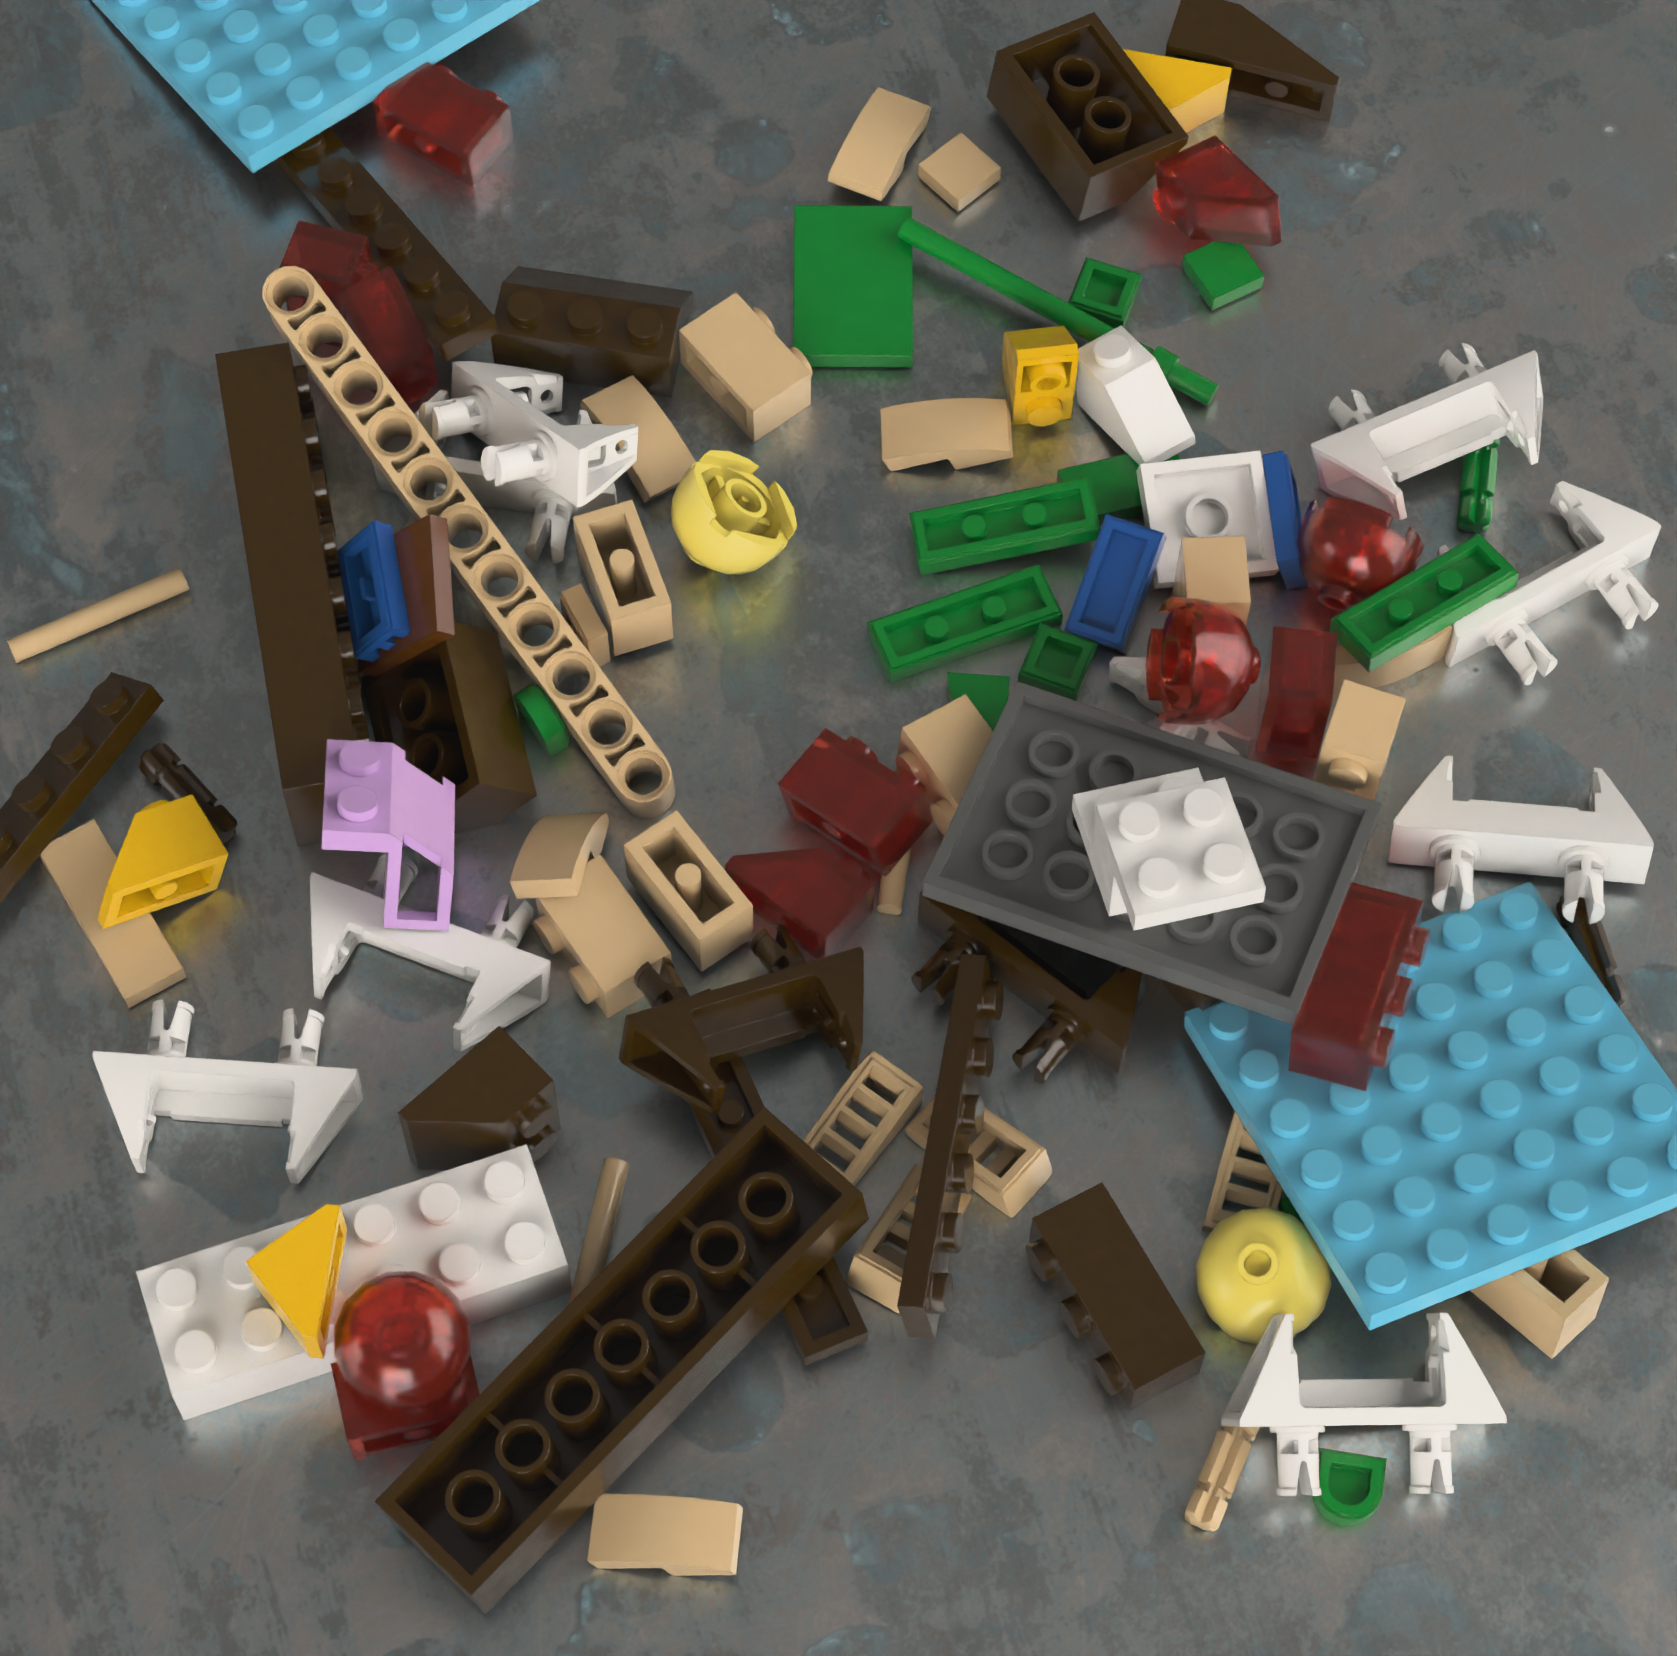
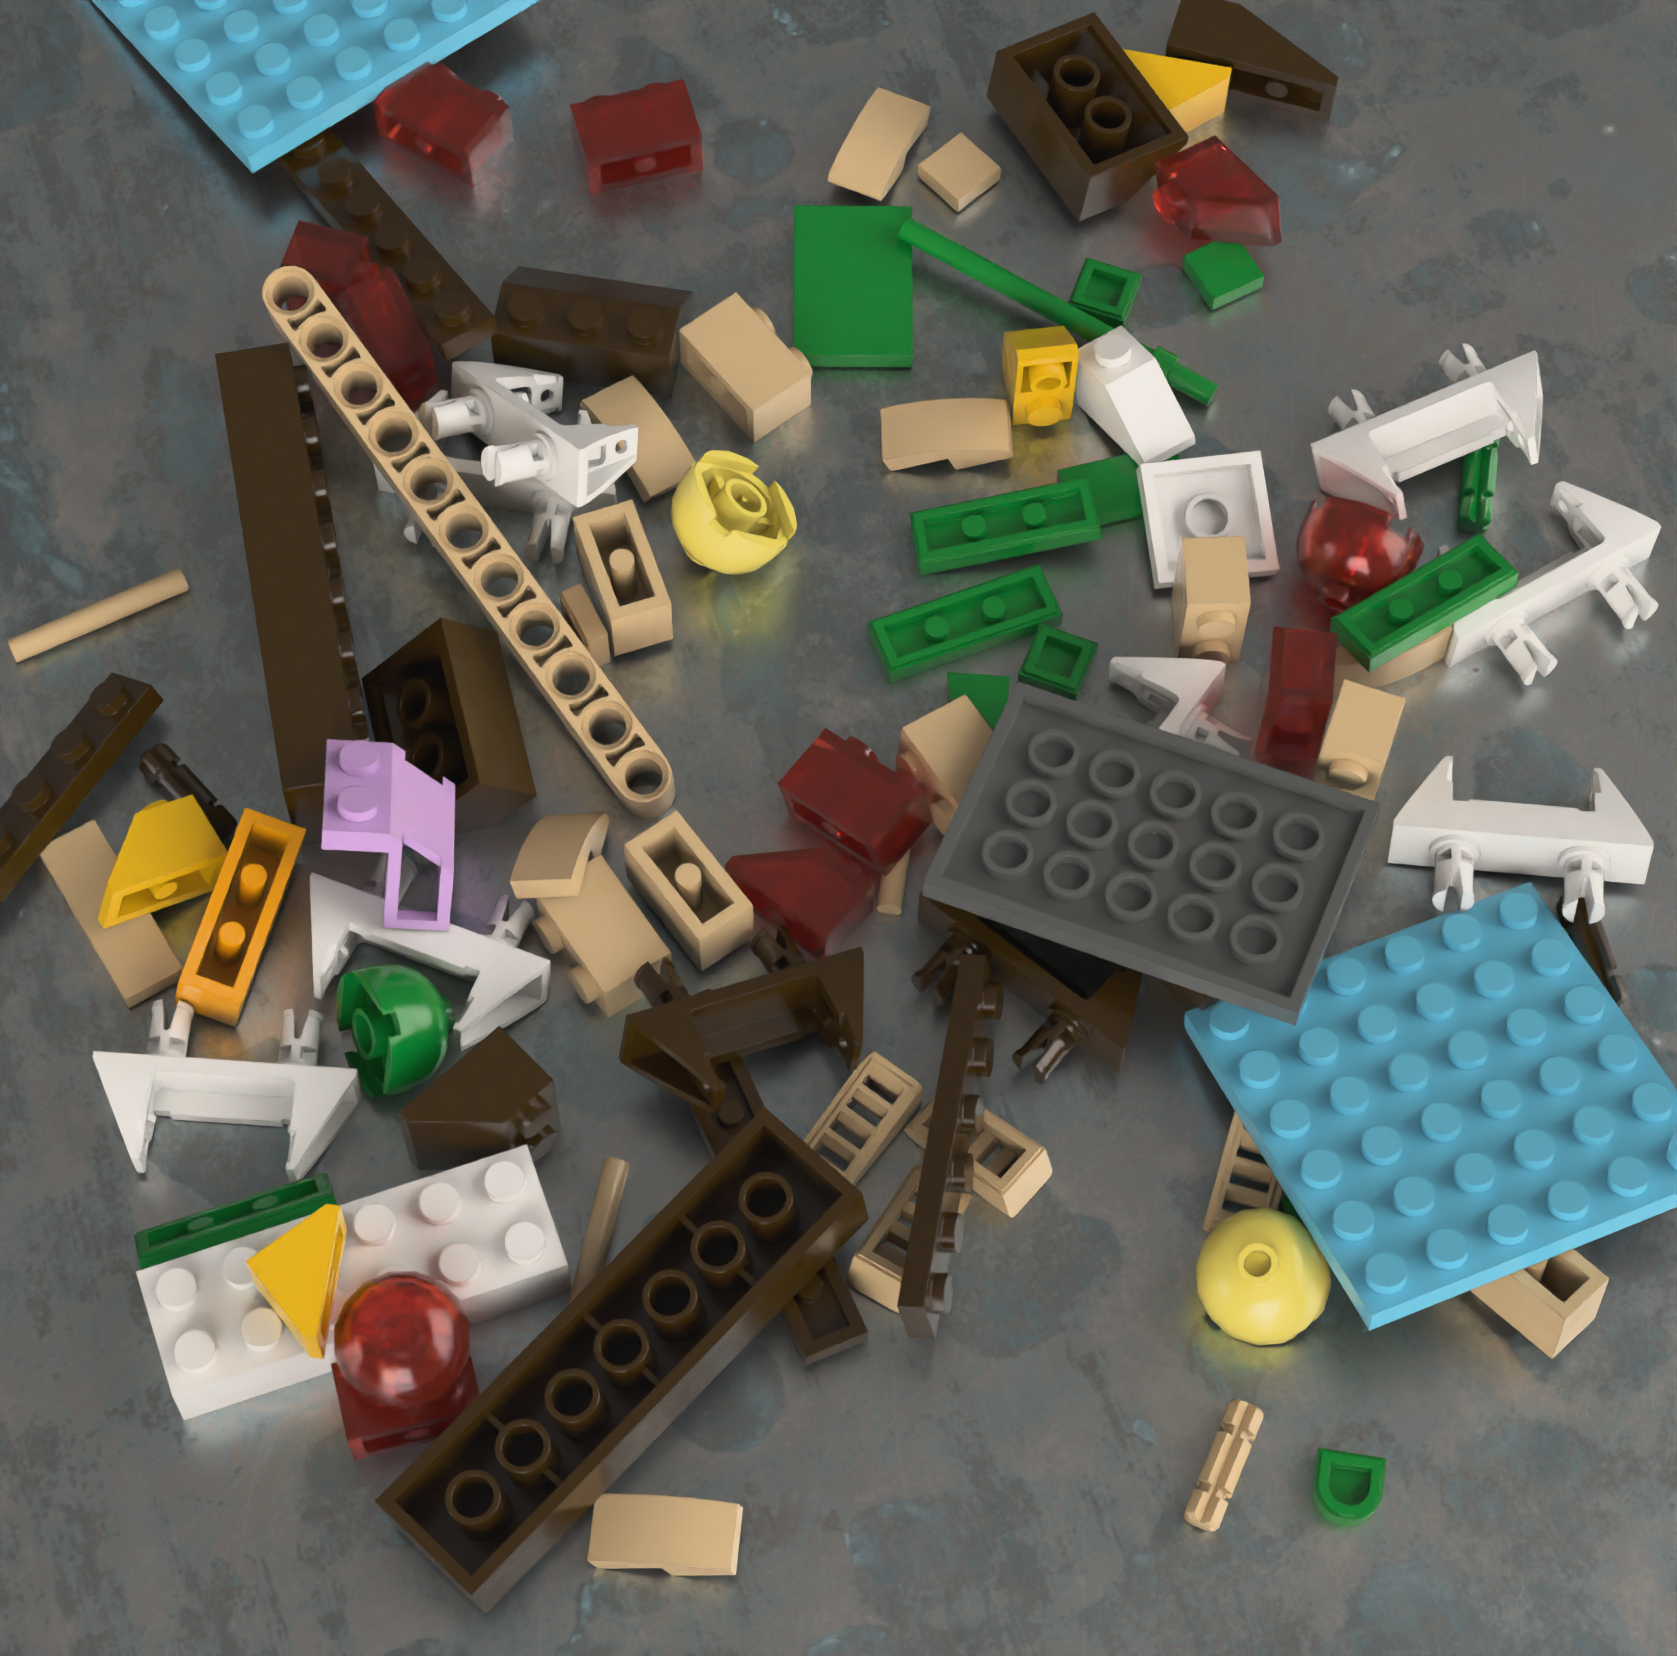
blue tile [337,520,411,662] -> none
reddish brown tile [358,514,455,677] -> none
green tile [513,683,570,758] -> none
dark brown brick [1025,1182,1206,1410] -> none
blue tile [1064,514,1167,653] -> none
white bracket [1072,768,1266,930] -> none
clear red cylinder [1145,596,1261,725] -> none
white hose [1221,1313,1507,1496] -> none
blue tile [1262,451,1310,590] -> none
clear red brick [1288,882,1430,1091] -> none
none -> green tile [134,1172,337,1269]
none -> light orange brick [173,807,307,1027]
none -> green cylinder [336,964,456,1097]
none -> clear red brick [570,79,703,195]

